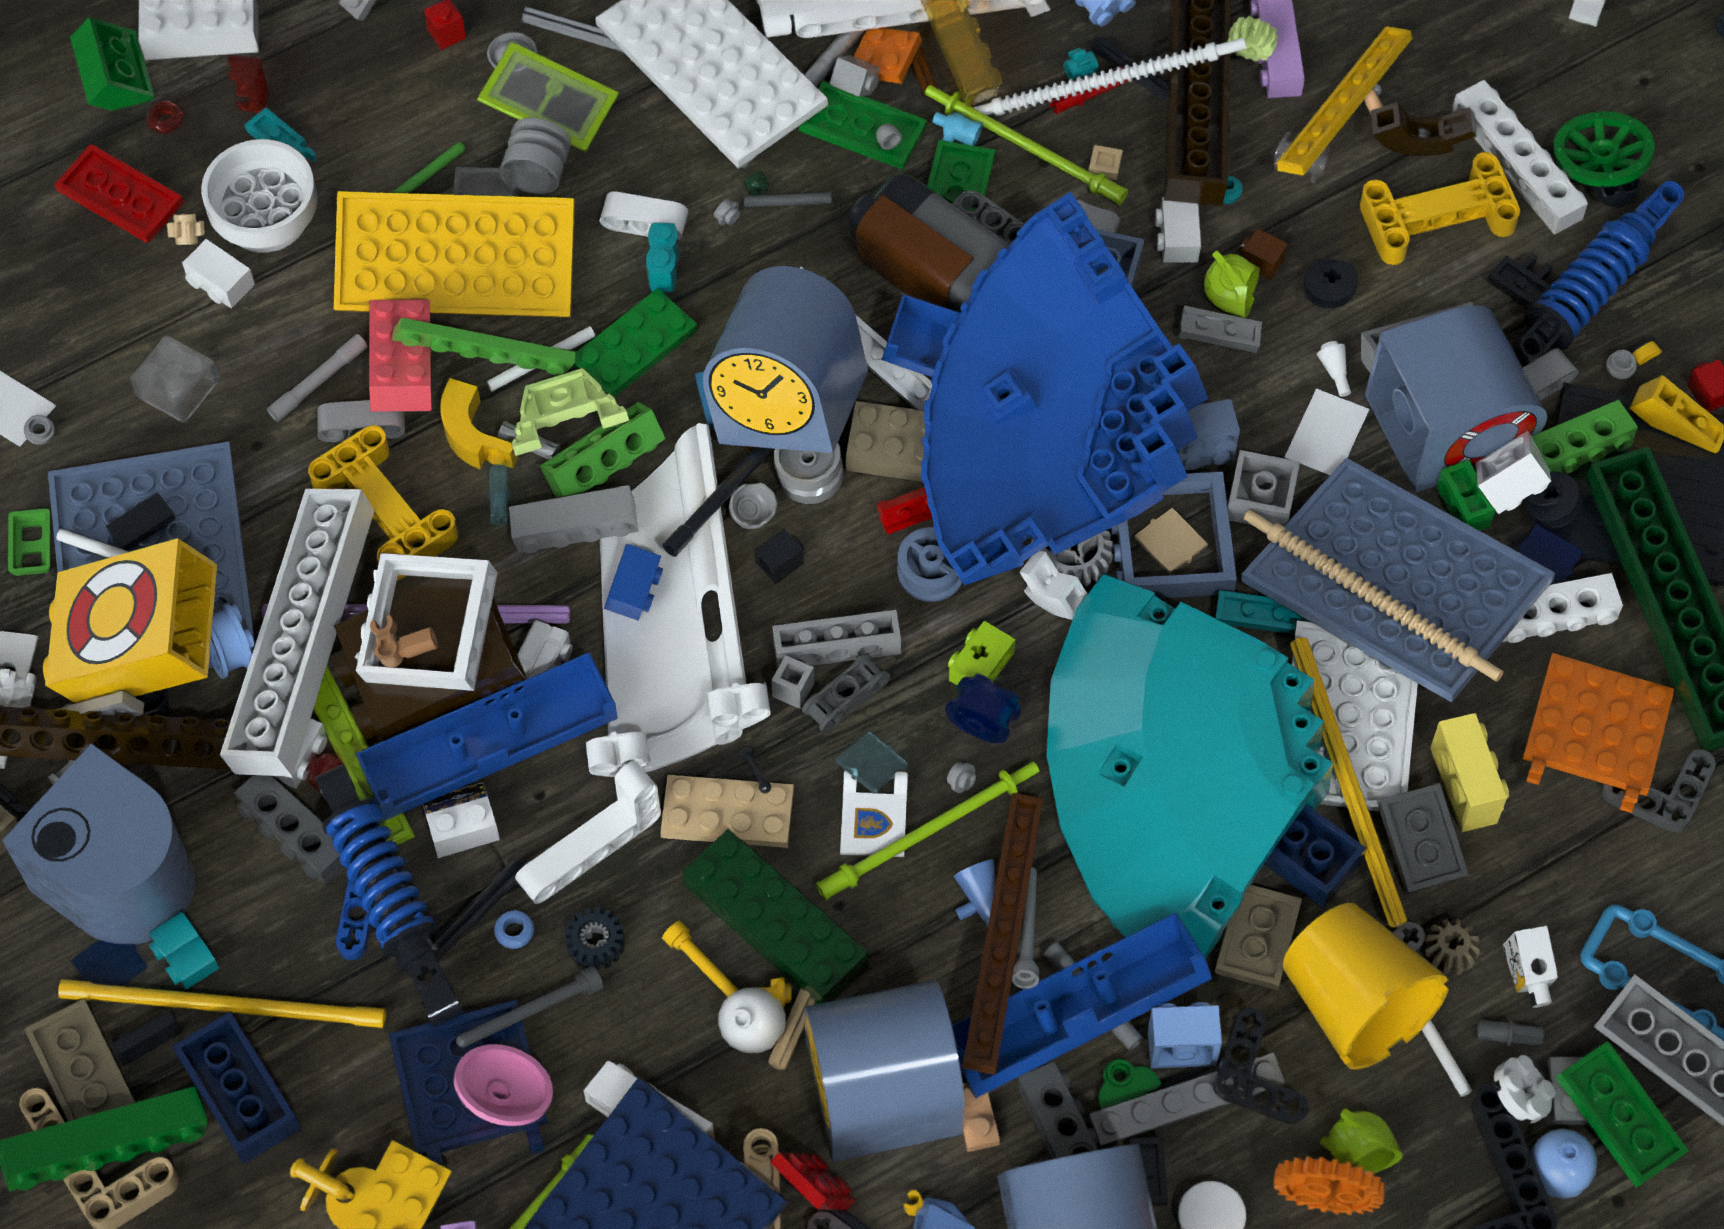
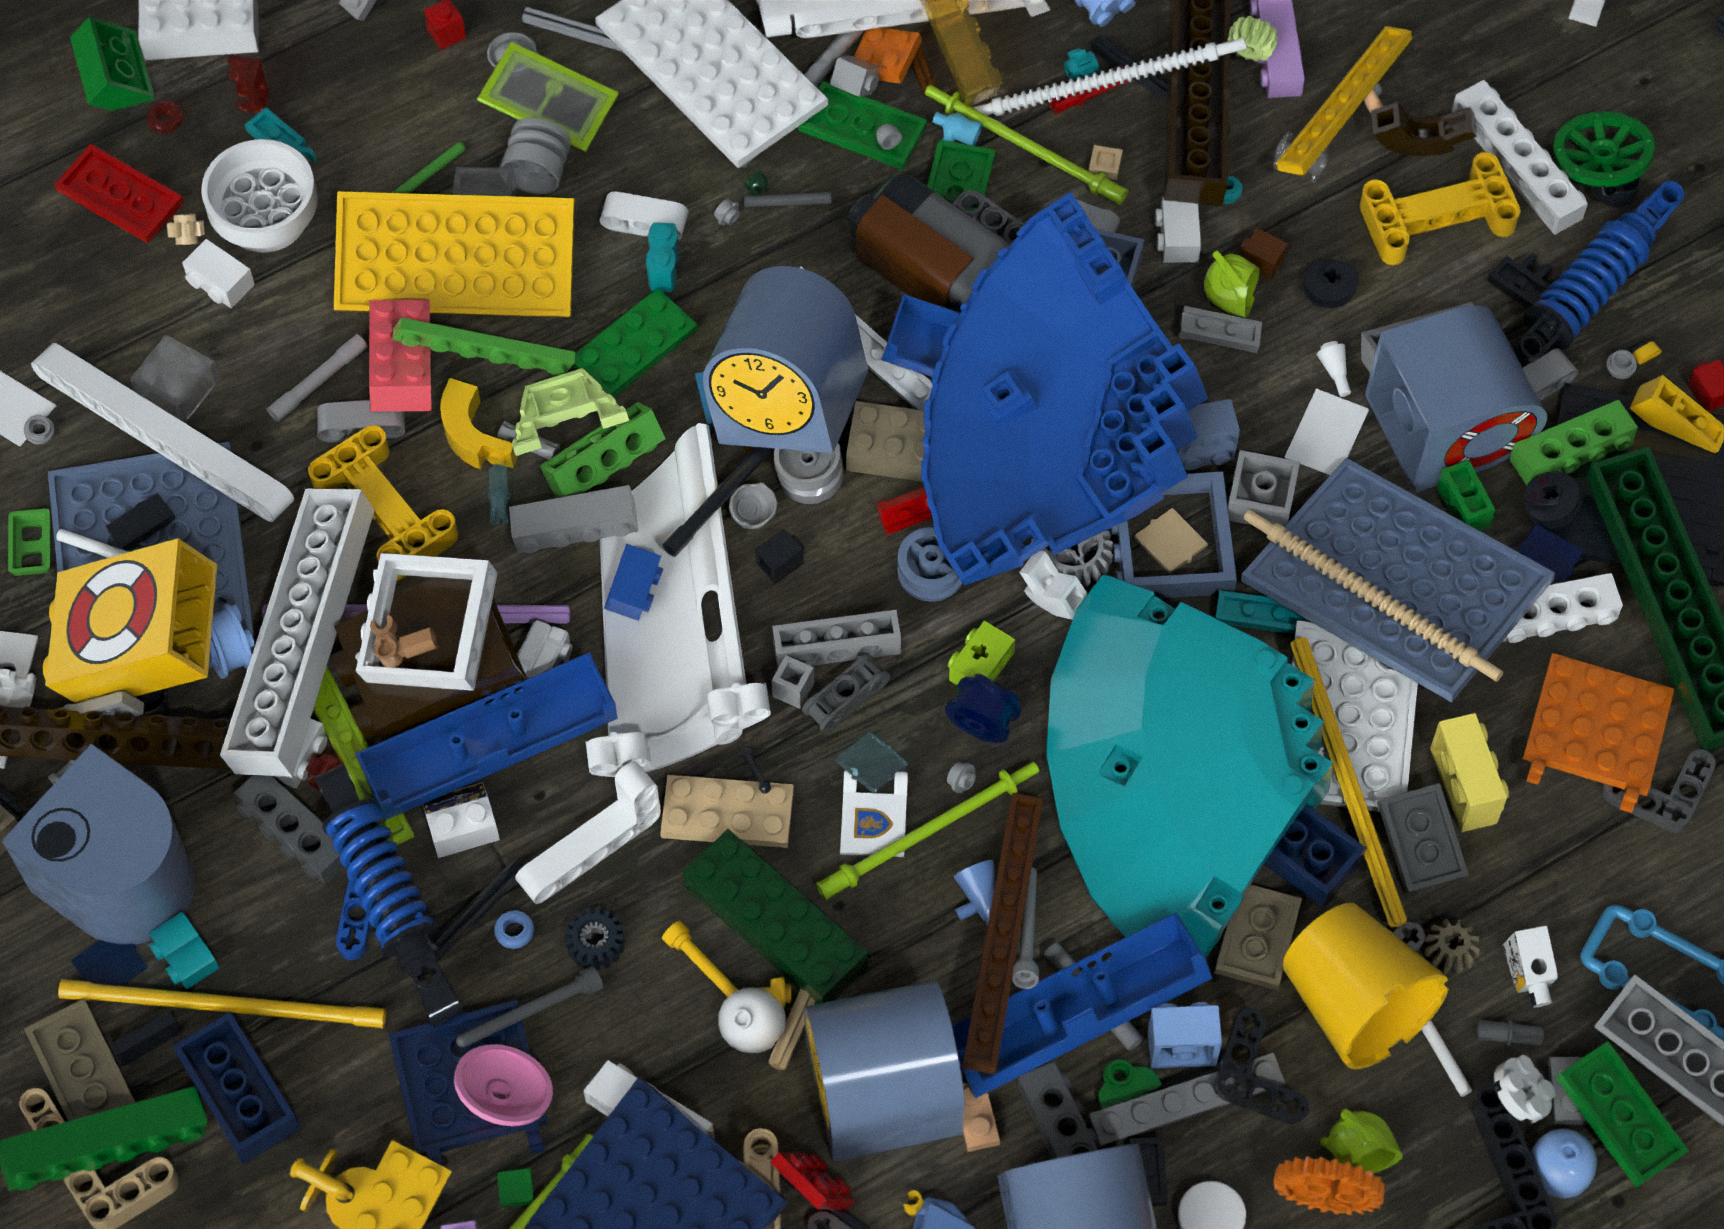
white bar [486,326,595,392] -> none
white slope [1476,430,1551,514] -> none
none -> white beam [31,343,294,522]
none -> green tile [497,1168,534,1208]

